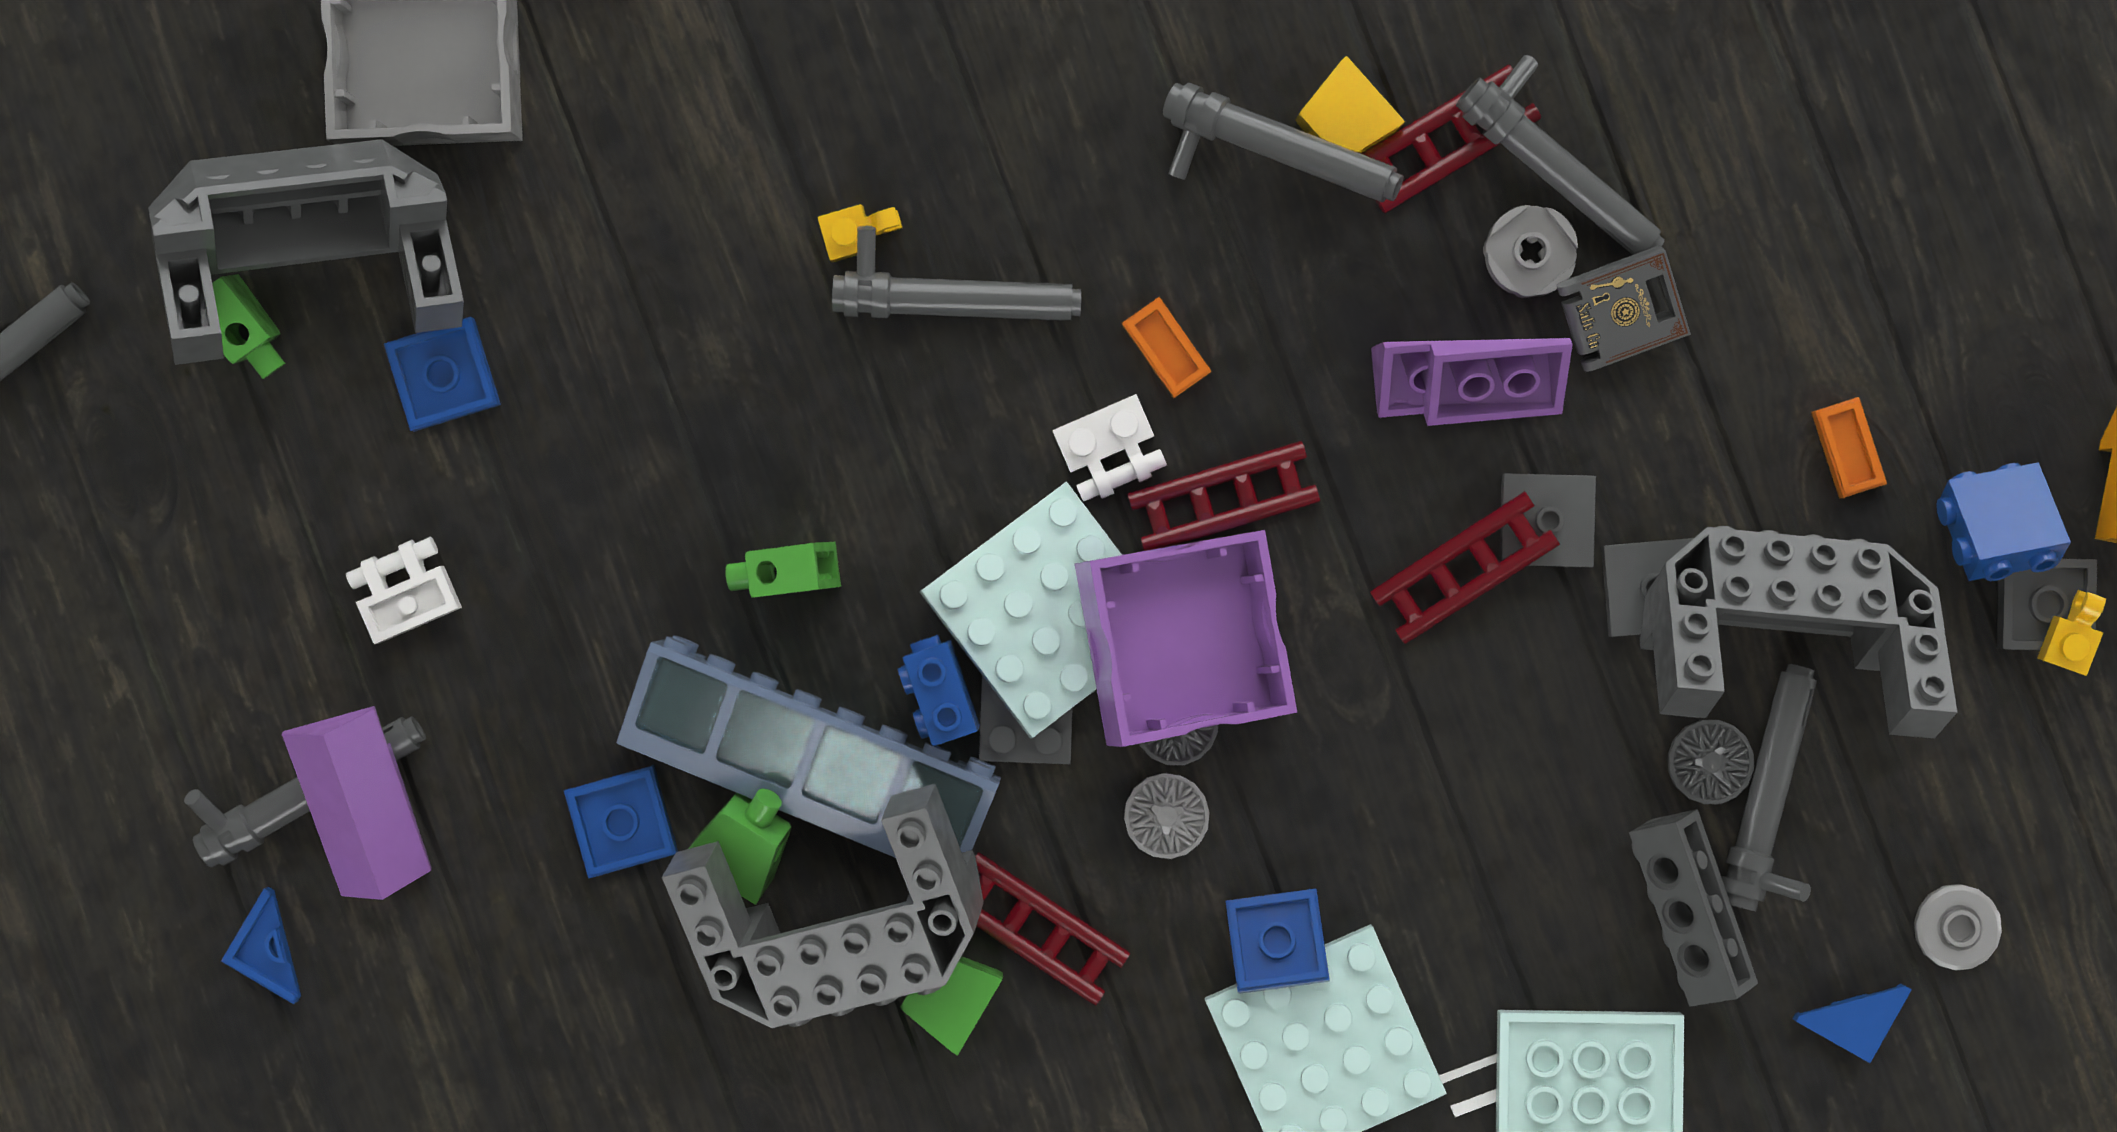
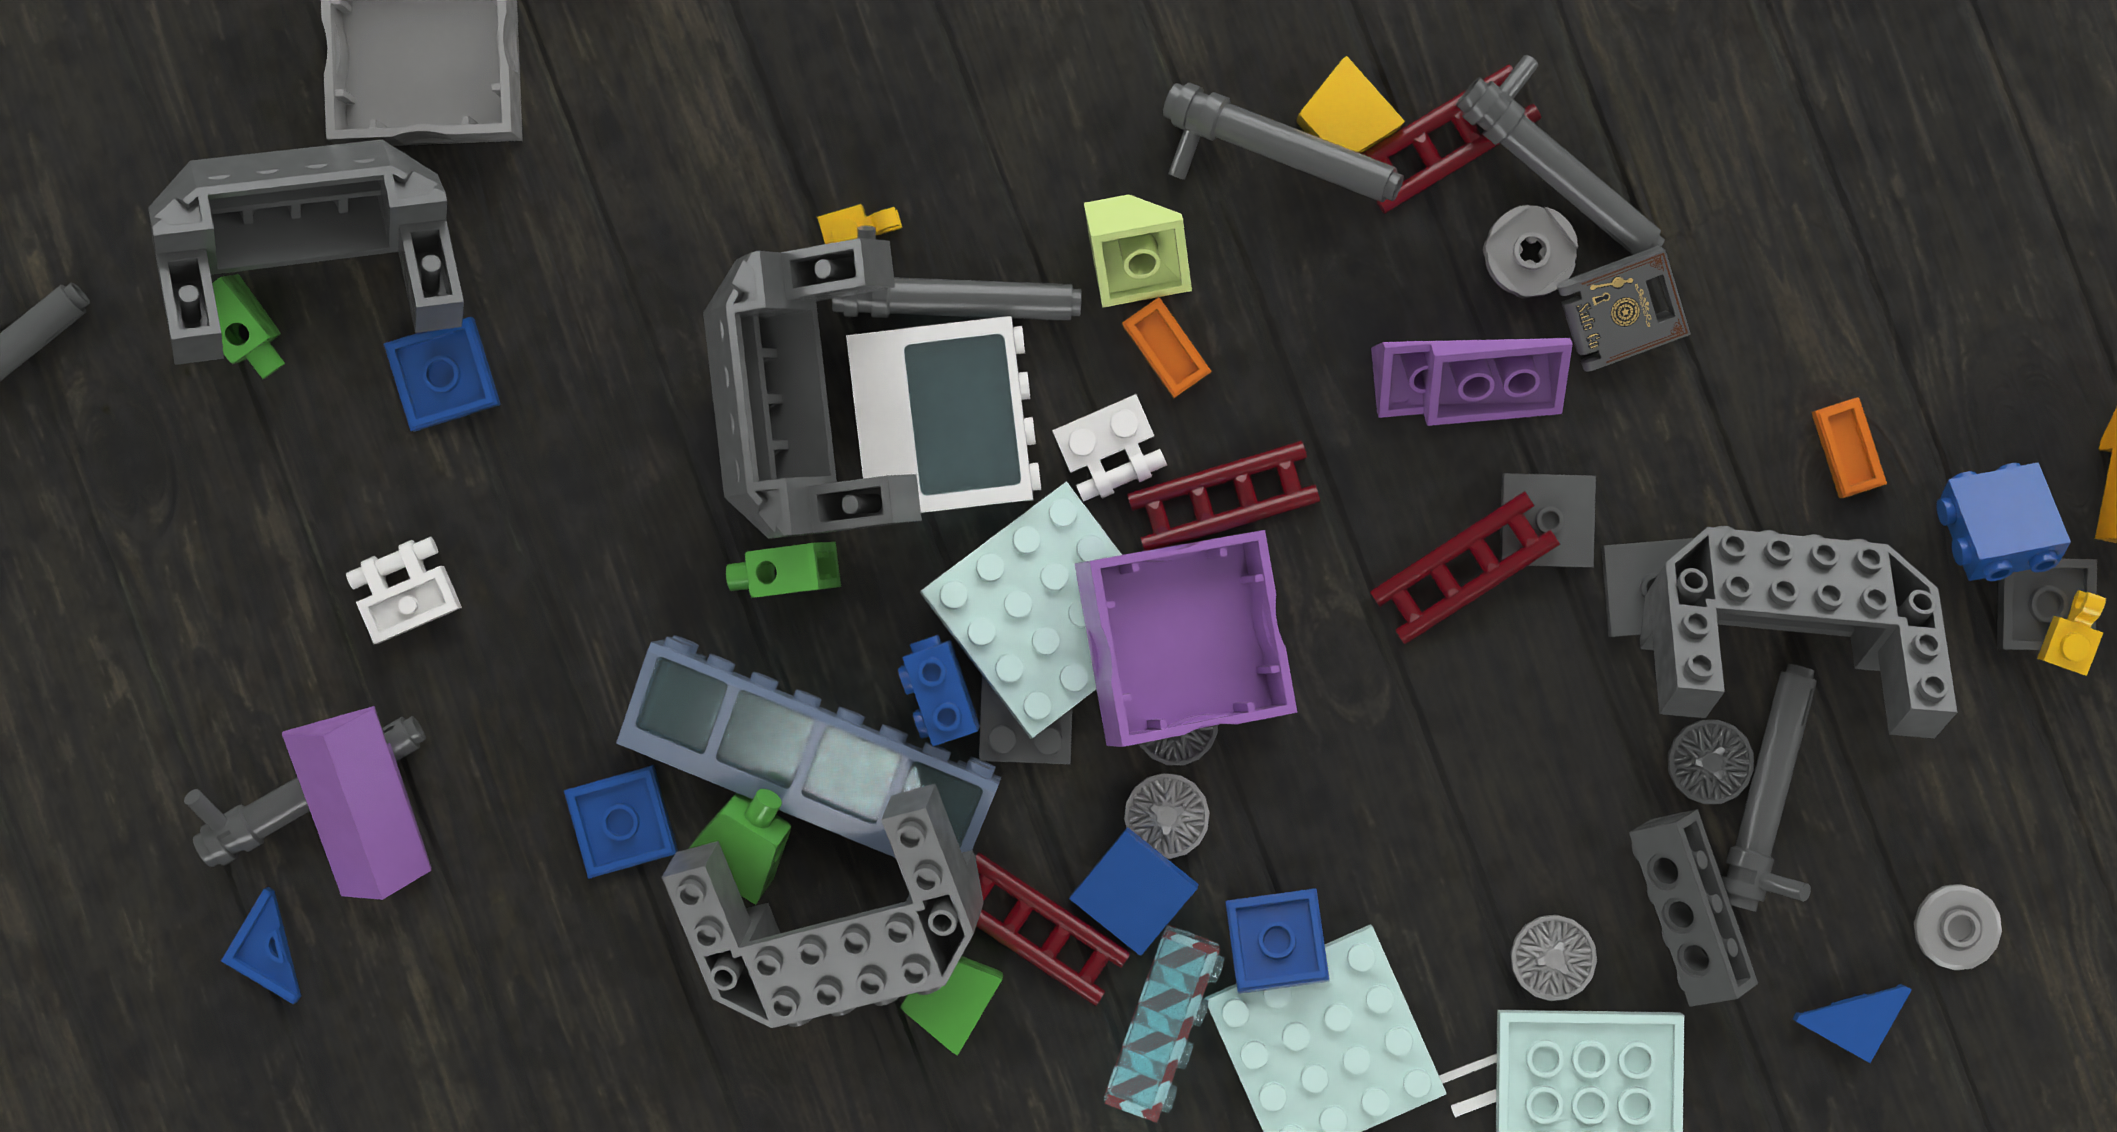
none -> dark grey wedge [703,238,922,538]
none -> panel [846,316,1041,513]
none -> blue tile [1069,827,1199,956]
none -> yellowish green slope [1084,195,1192,308]
none -> clear light blue brick [1104,924,1224,1123]
none -> light grey wheel [1510,915,1597,1001]

